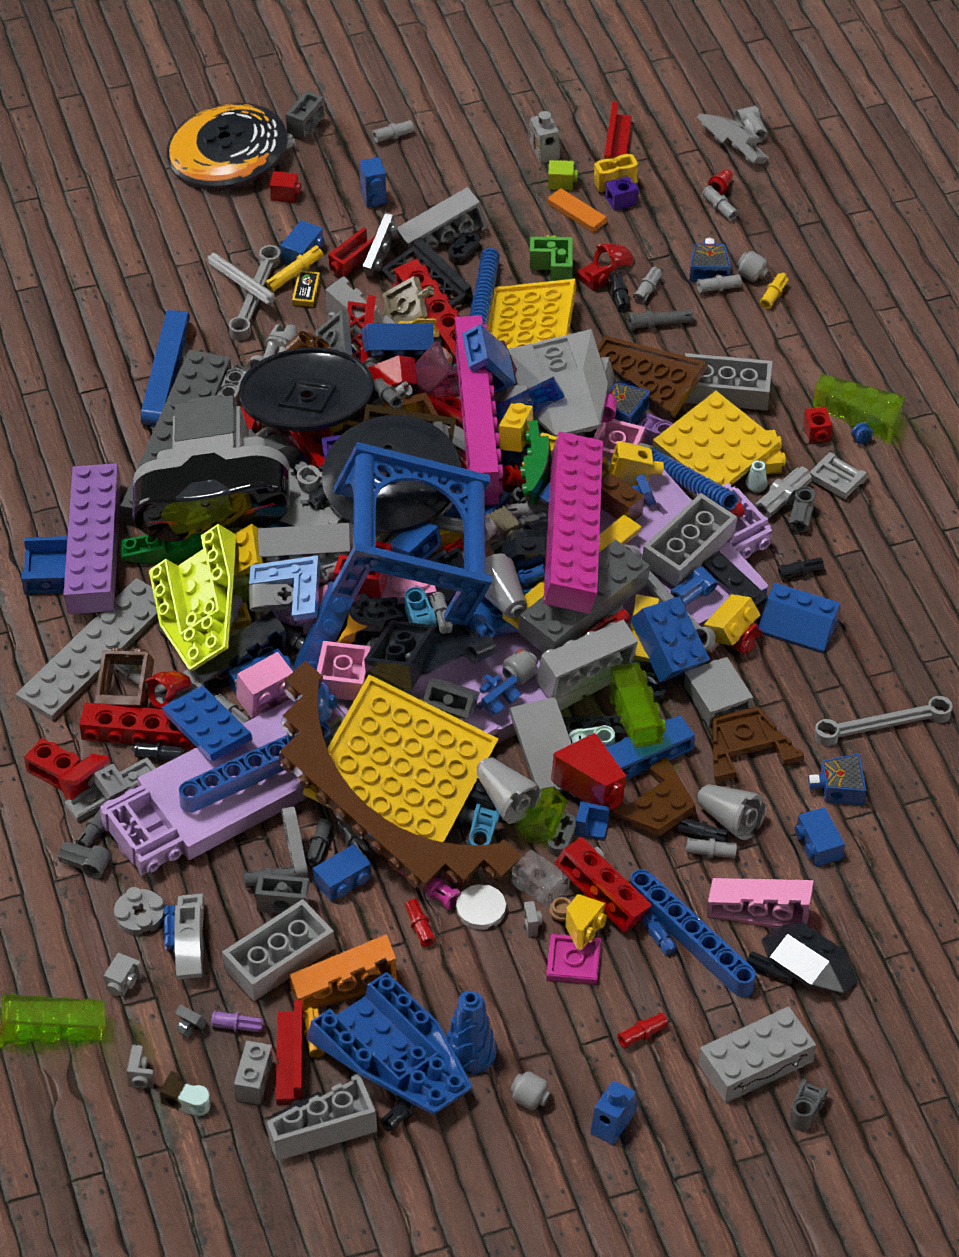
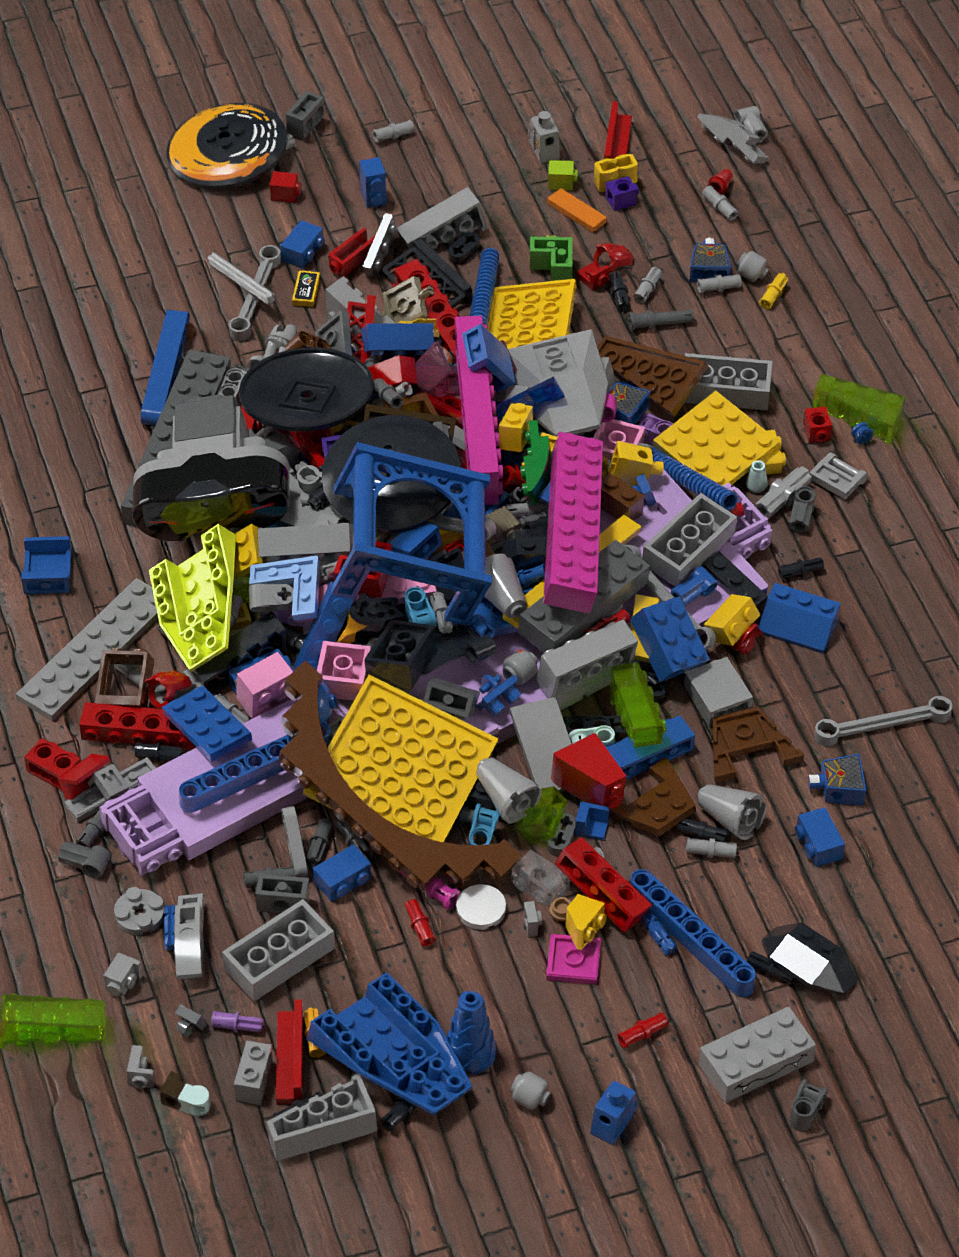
medium lavender brick [64,463,121,614] -> none
green slope [120,527,211,564] -> none
yellow pin [265,245,324,292] -> none
orange wedge [290,934,397,1012] -> none
bright pink wedge [707,878,814,928] -> none

